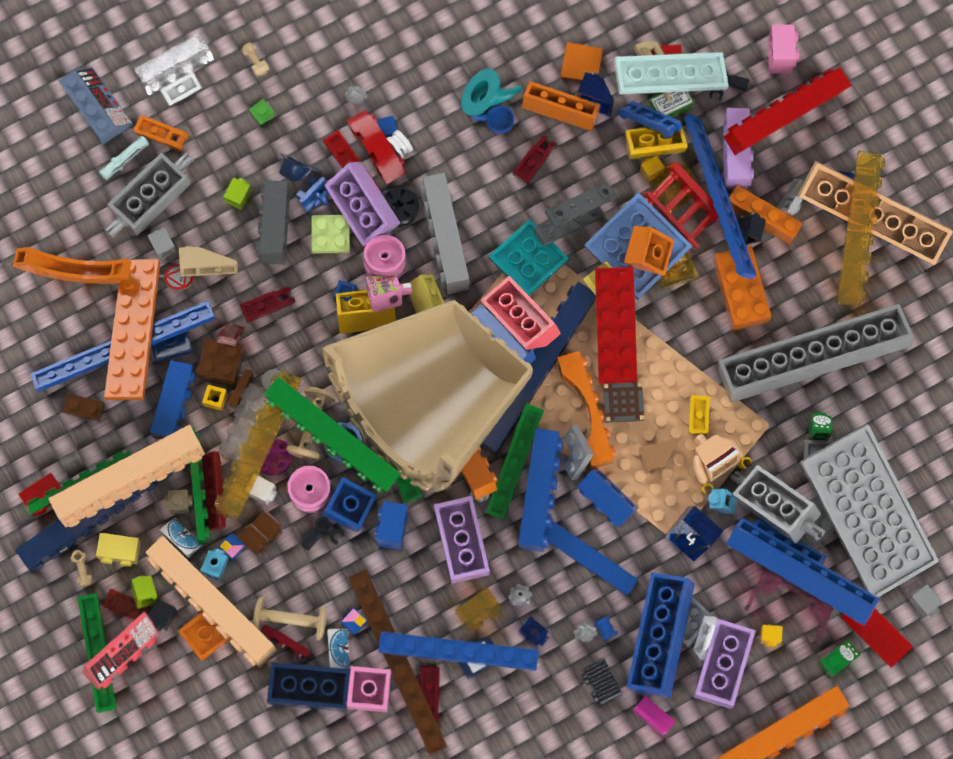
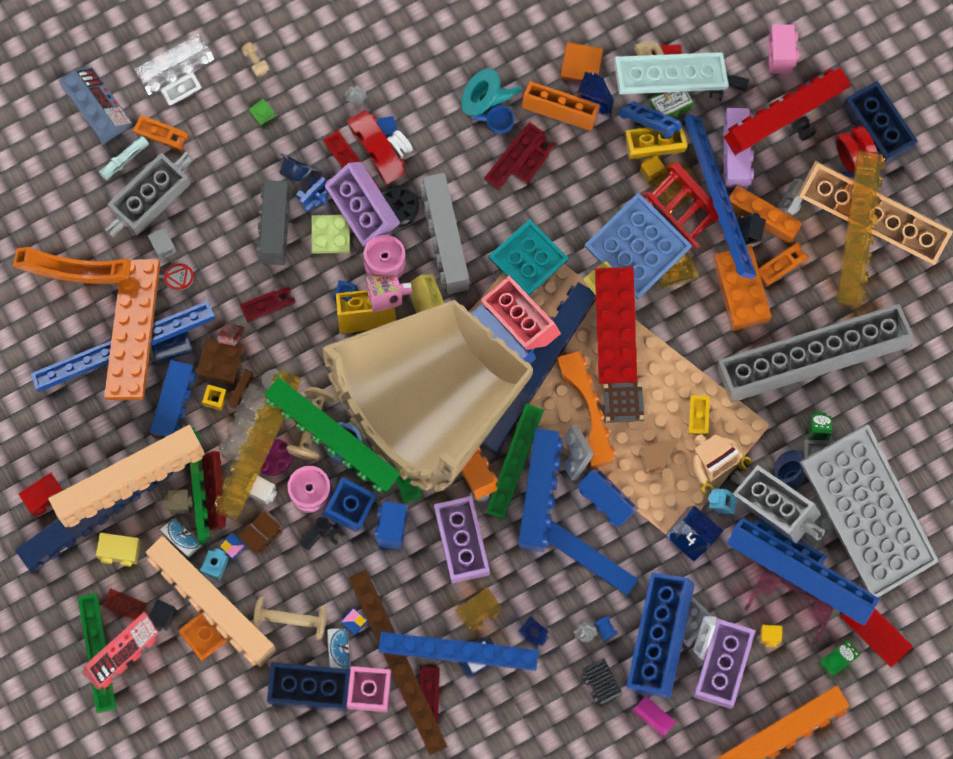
green plate [25,451,131,516] -> none
reddish brown plate [62,394,105,422] -> none
tan bar [71,549,92,587] -> none
lime brick [131,575,157,609] -> none
tan slope [179,246,238,277] -> none
lime brick [223,177,252,210] -> none
dark red hinge [260,625,312,659] -> none
light grey plant [508,584,532,608] -> none
dark grey fence [533,182,616,247] -> none
orange slope [624,226,675,276] -> none
light grey brick [909,585,942,618] -> none
none -> dark red plate [484,122,544,191]
none -> orange plate [758,243,810,287]
none -> dark blue piece [775,450,806,491]
none -> black wheel [791,116,817,142]
none -> red wheel [835,126,878,174]
none -> dark blue brick [843,81,918,167]

